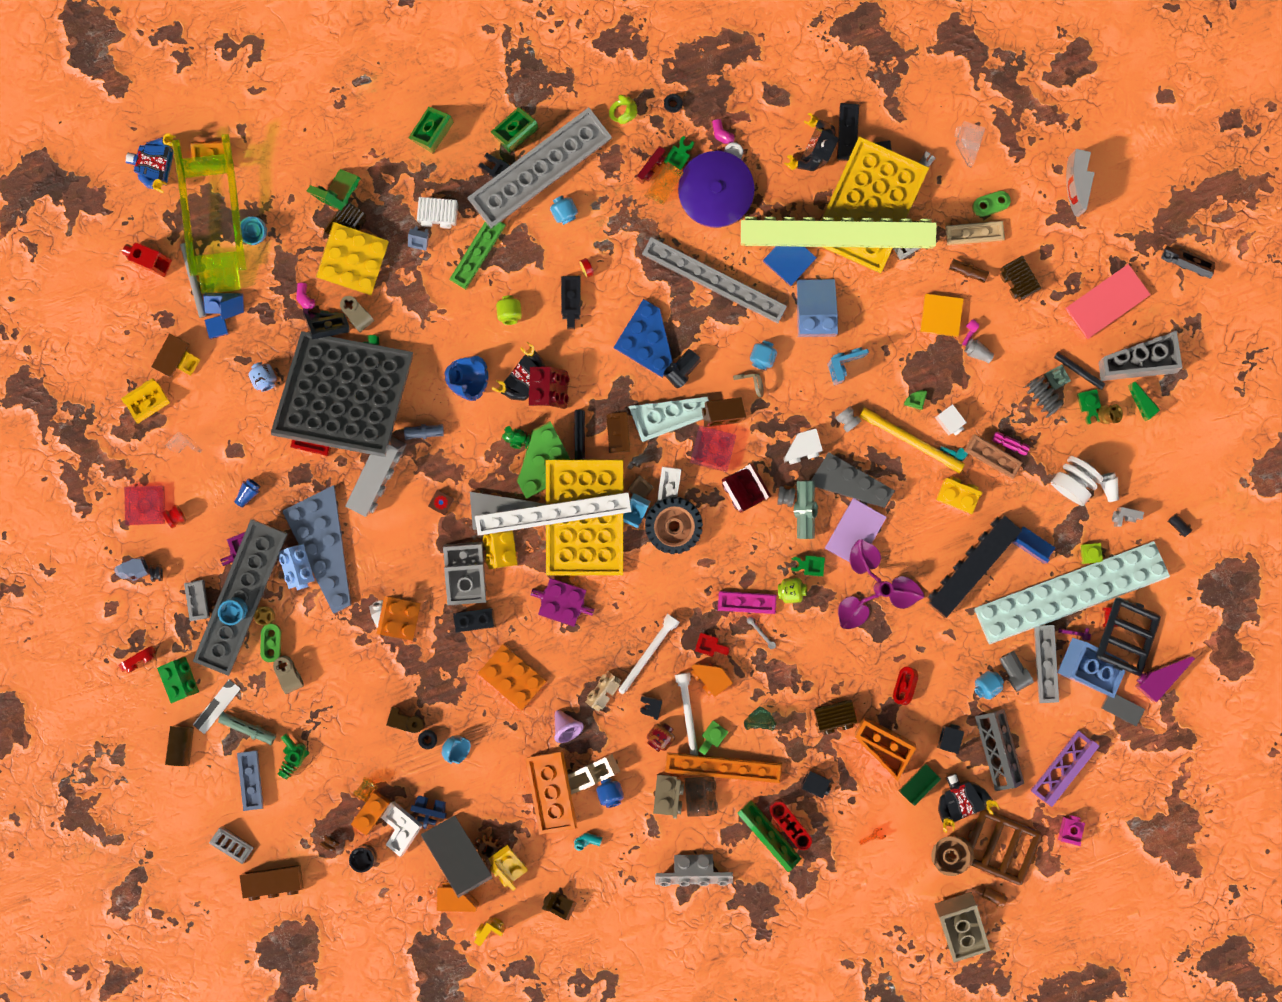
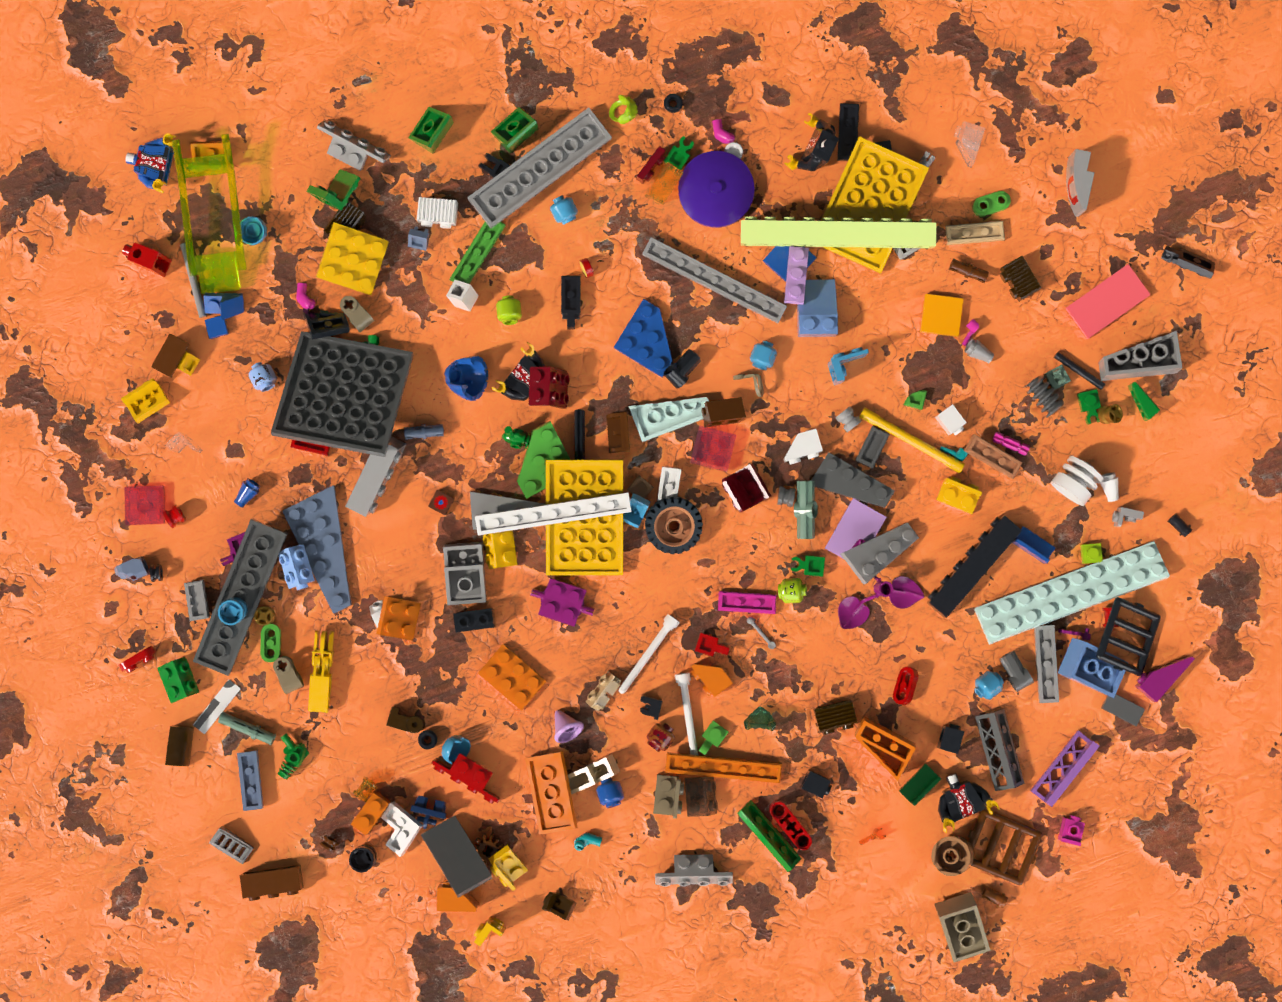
none -> yellow arm [308,630,334,713]
none -> light grey bracket [317,120,391,171]
none -> red bracket [431,753,501,804]
none -> white brick [446,280,479,311]
none -> lavender plate [784,246,809,305]
none -> light grey wing [840,523,919,585]
none -> dark grey tile [855,426,890,469]

